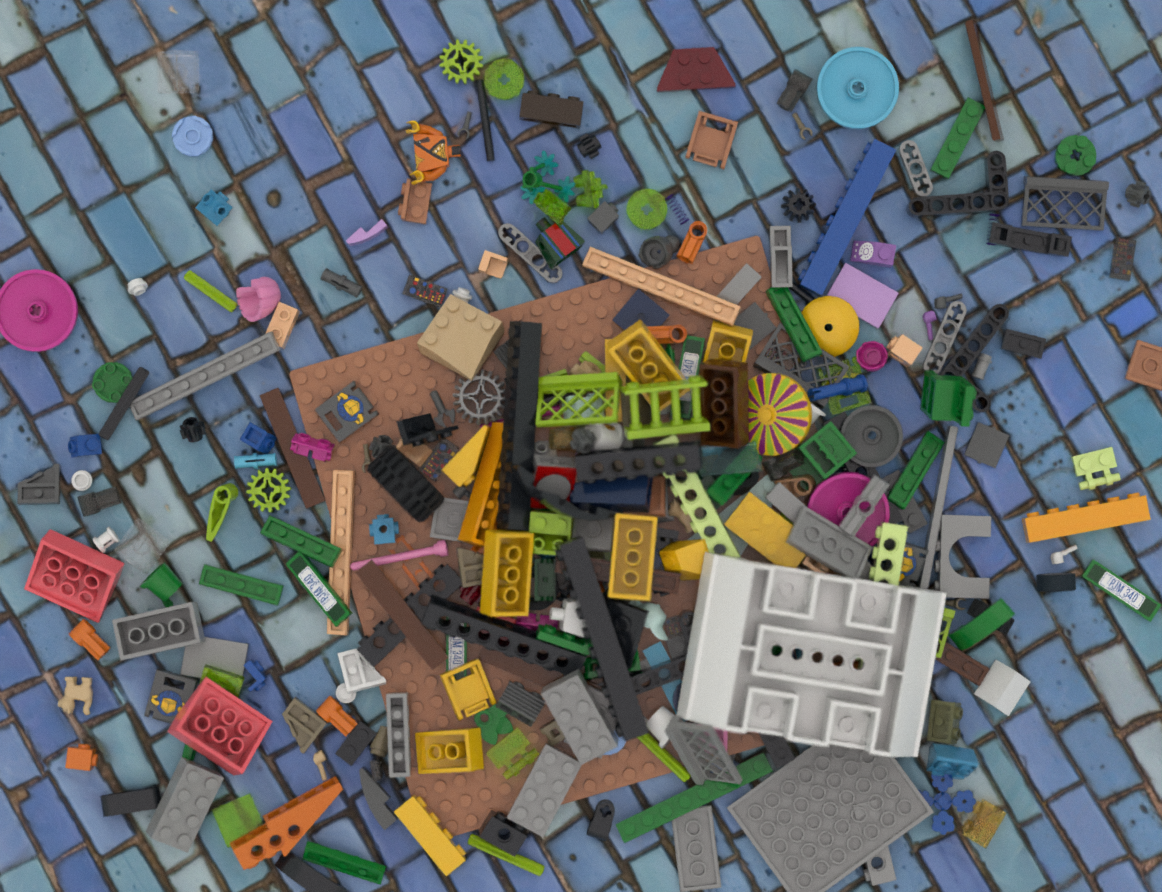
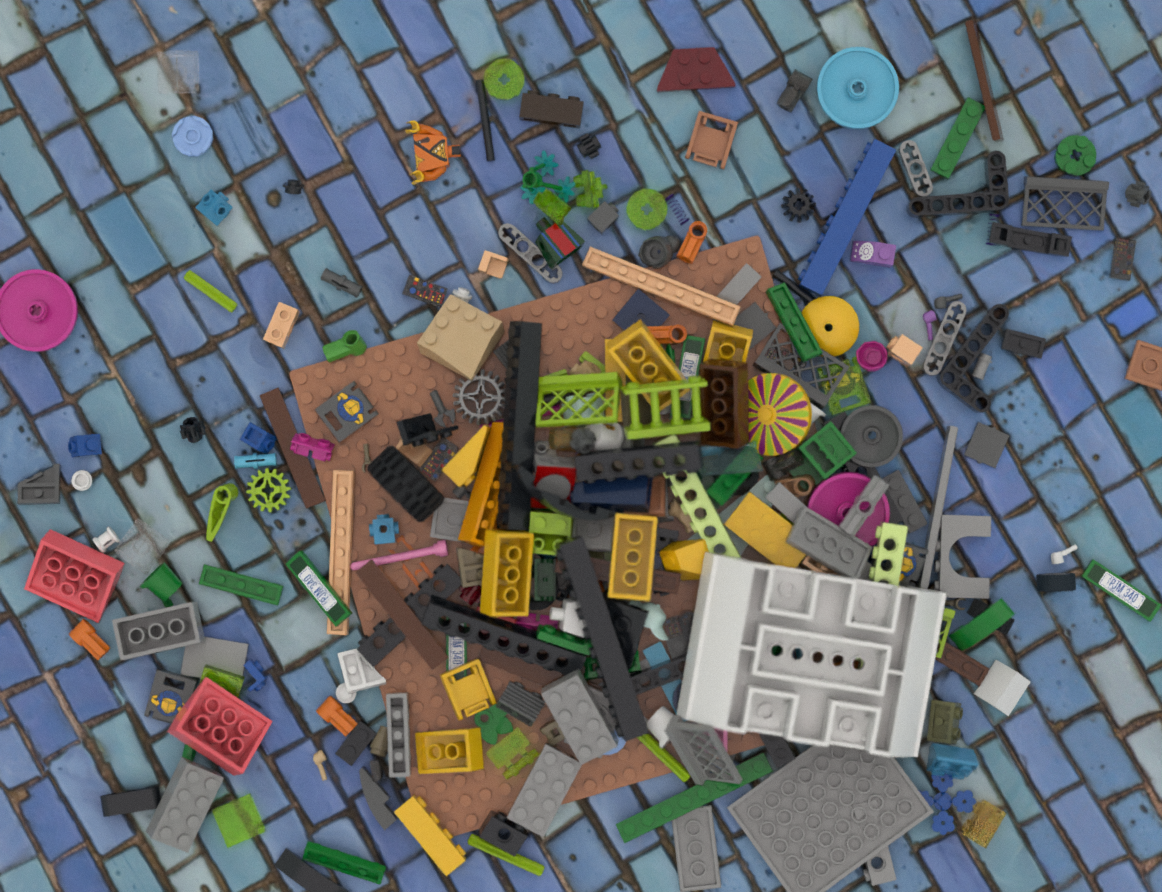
tan animal [58,676,93,715] -> none
orange brick [65,743,98,771] -> none
clear smoke piece [77,487,122,517] -> none
green dish [92,362,133,403] -> none
black axle [99,367,149,440] -> none
white plate [128,278,148,296] -> none
light grey tile [129,332,281,421] -> none
orange brick [230,776,343,870] -> none
bright pink hair [236,277,281,322] -> none
green tile [260,515,342,568] -> none
dark tan wing [282,697,328,754] -> none
lavender slope [346,219,388,246] -> none
dark grey gear [369,435,396,458] -> none
nougat bracket [398,178,432,225] -> none
lime gear [439,39,483,84] -> none
dark grey hand [457,111,472,140] -> none
black piece [586,799,615,841] -> none
light grey slope [769,226,793,288] -> none
dark tan hand [792,113,813,140] -> none
blue pin [808,374,868,402] -> none
lavender tile [827,263,899,329] -> none
green tile [887,431,945,510] -> none
green bracket [920,370,976,427] -> none
light orange brick [1022,492,1151,543] -> none
yellowish green plate [1071,447,1121,490] -> none
none -> black plate [283,179,304,194]
none -> bright green piece [322,330,367,363]

